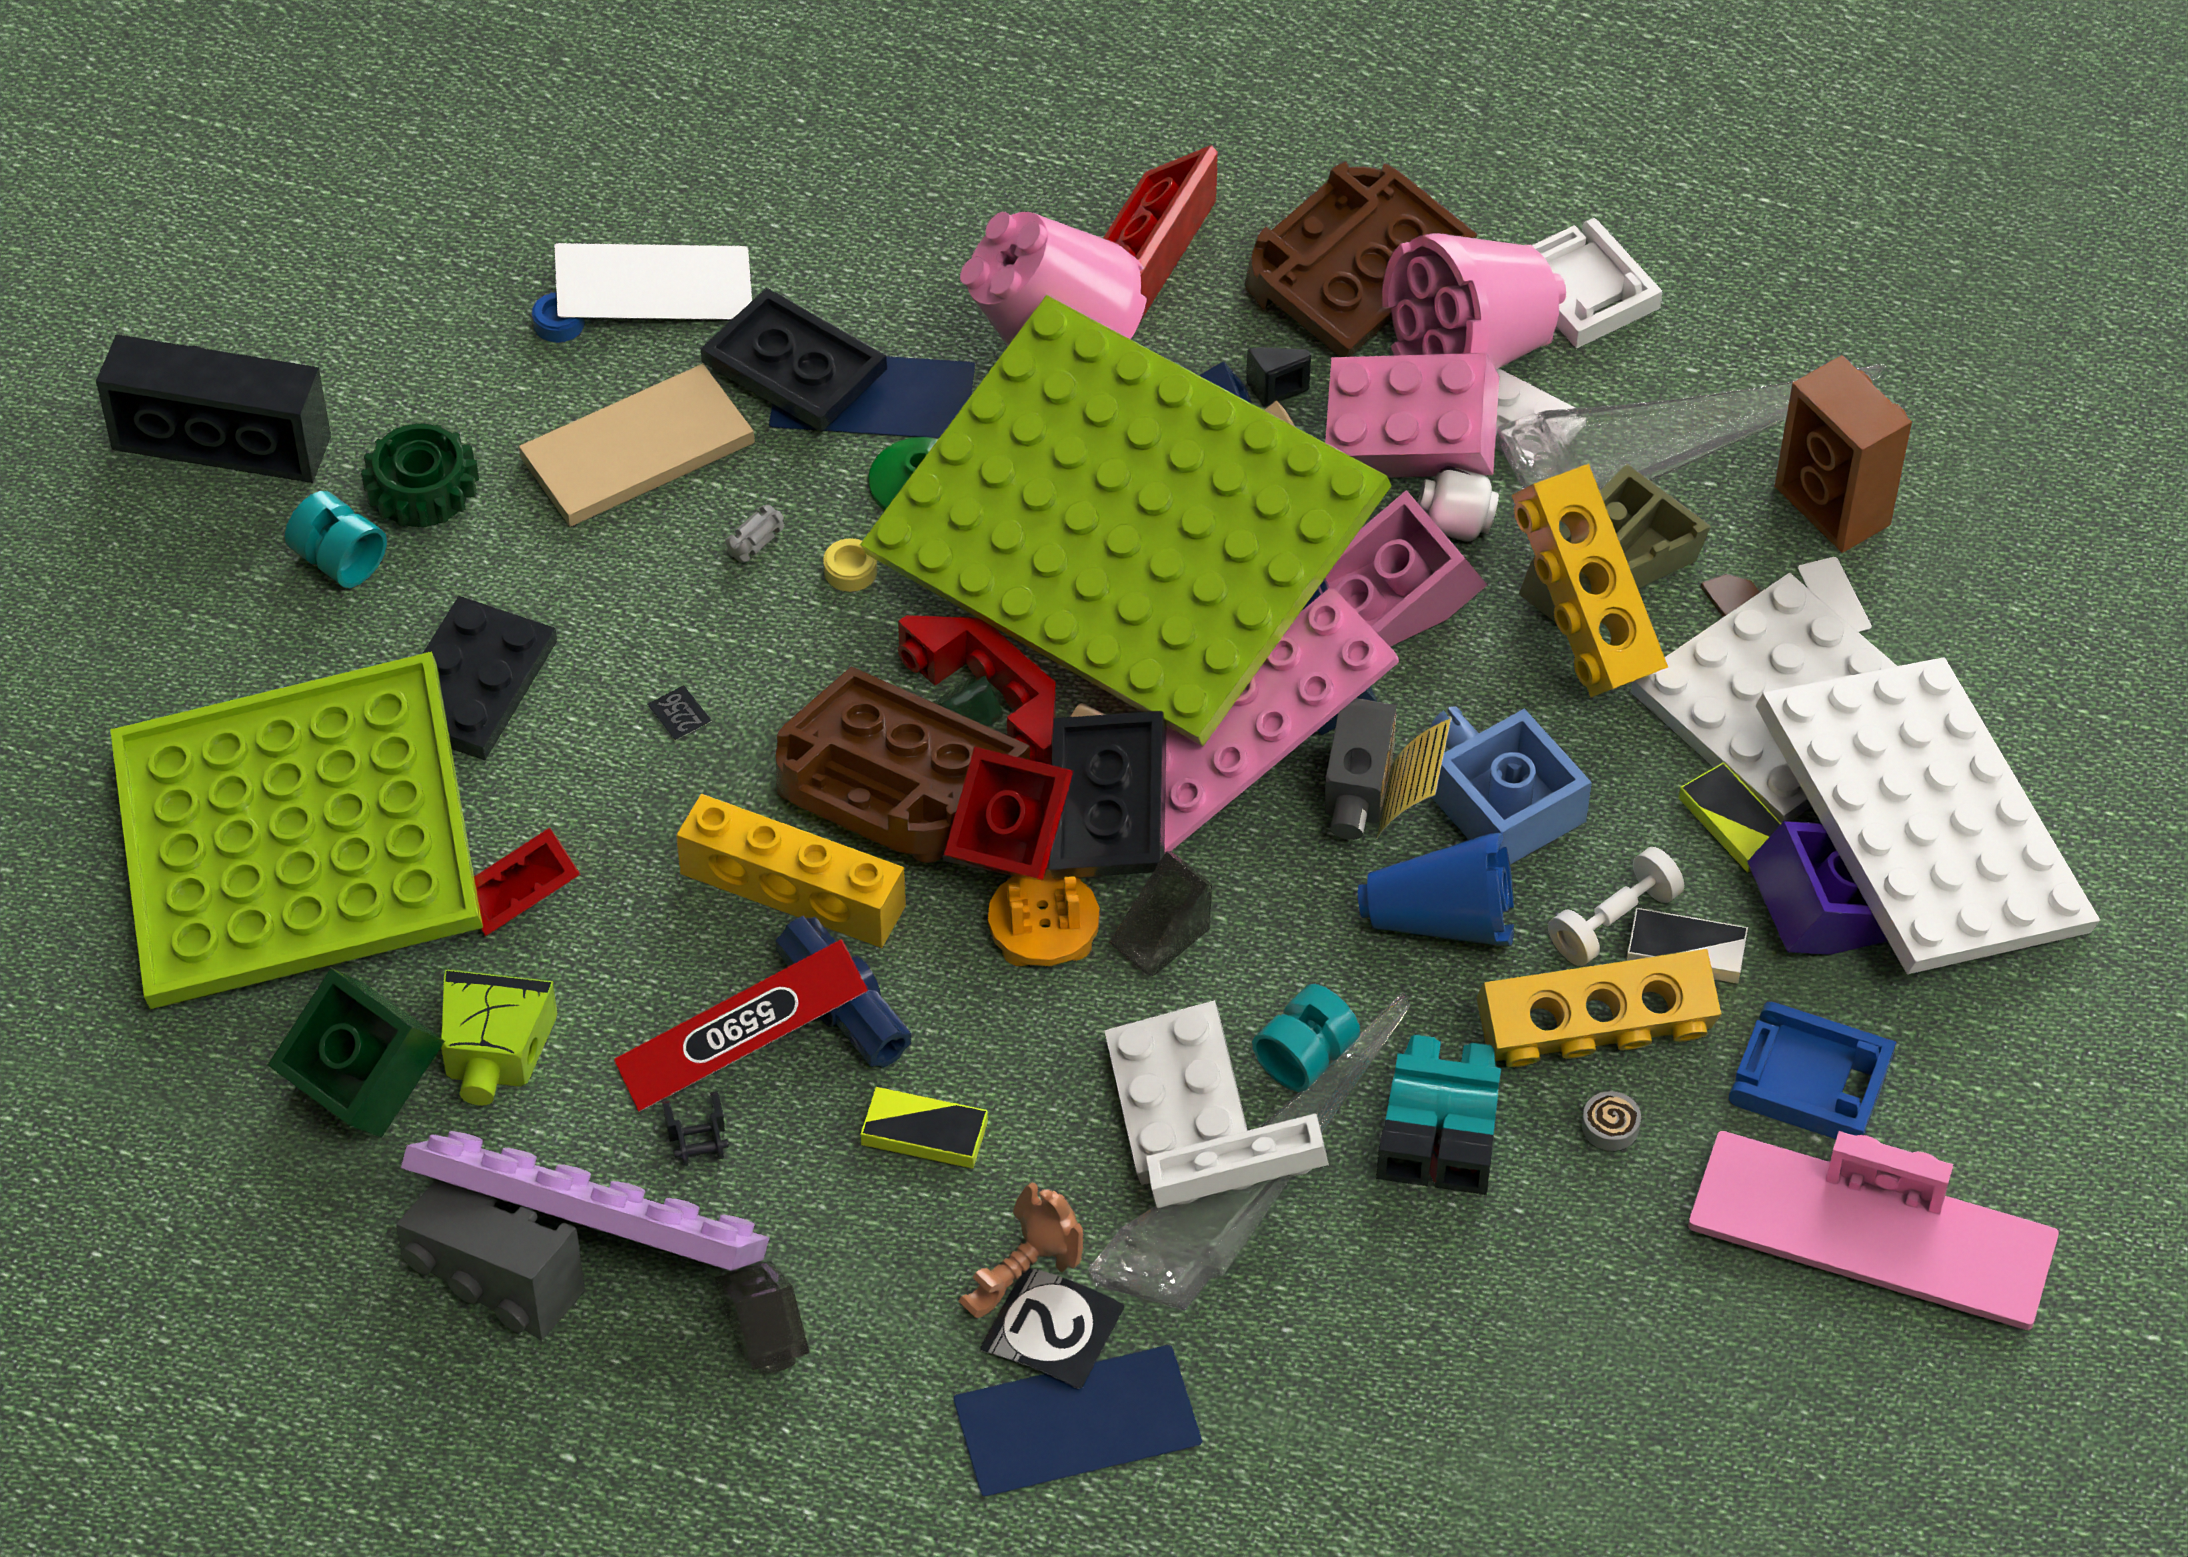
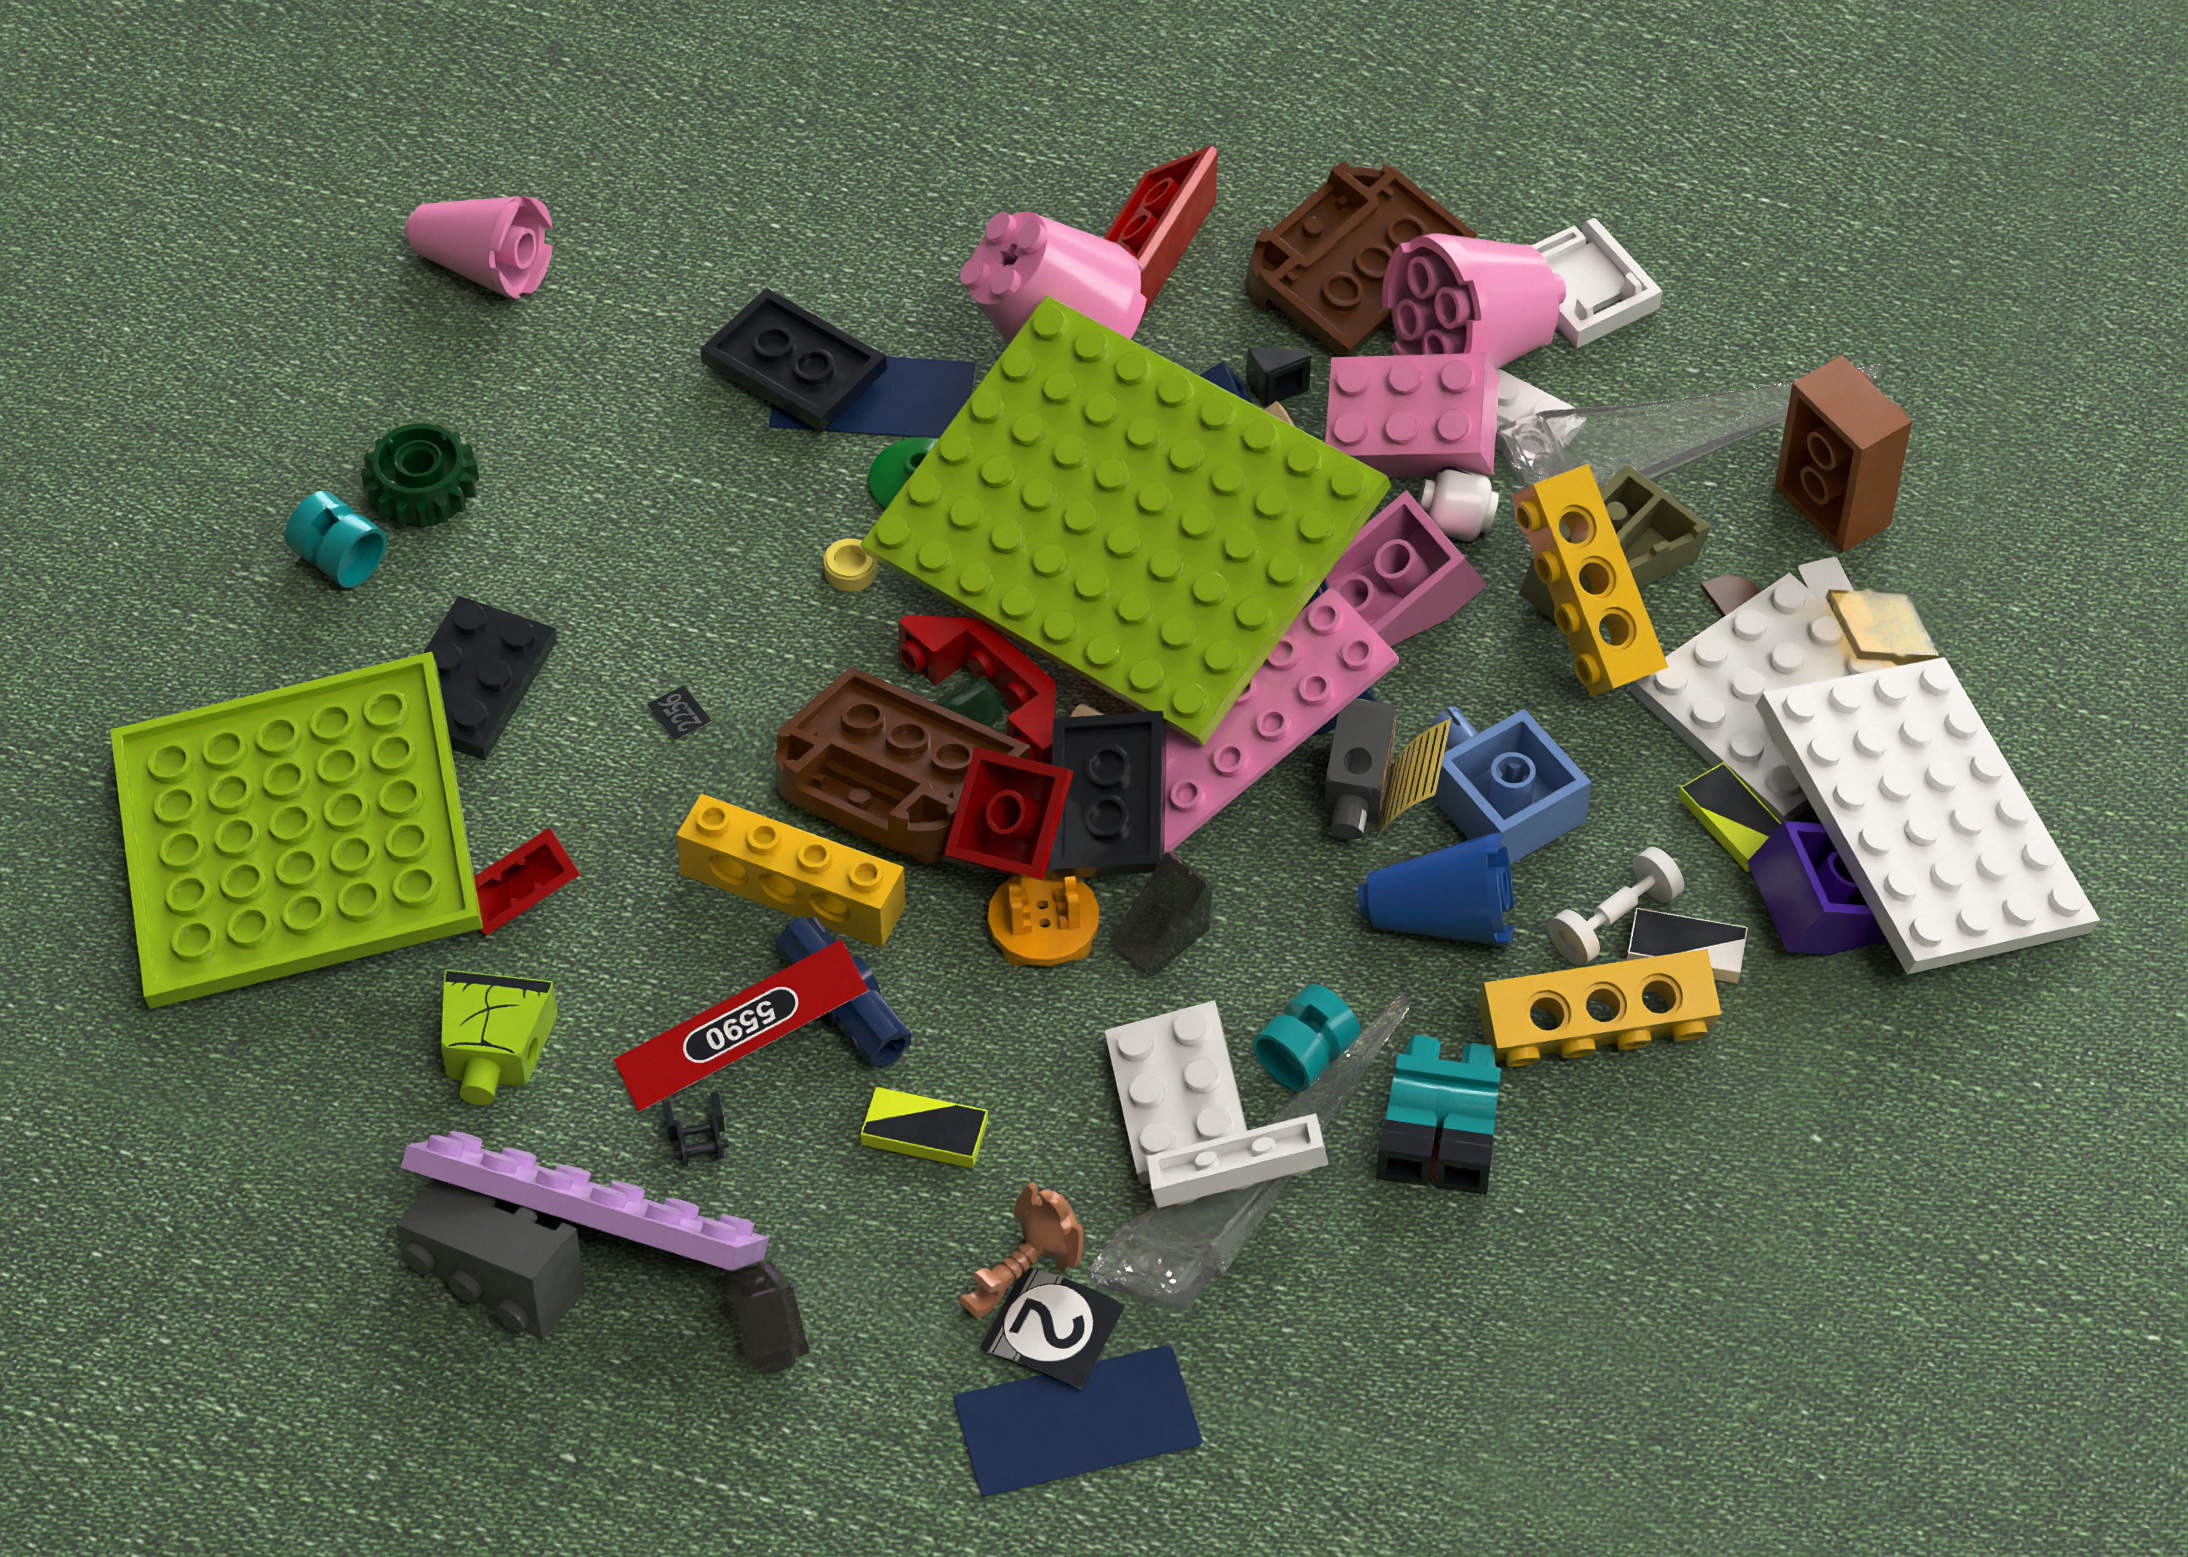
black brick [96,334,331,483] -> none
dark green brick [267,968,445,1138] -> none
tan tile [519,364,755,527] -> none
blue tile [532,292,585,343] -> none
white sticker [555,243,752,319] -> none
light grey piece [725,504,784,563] -> none
tile [1582,1091,1641,1151] -> none
bright pink bracket [1688,1131,2059,1330] -> none
blue container [1728,1002,1896,1139] -> none
none -> bright pink cone [405,196,552,299]
none -> clear yellow piece [1825,588,1940,665]

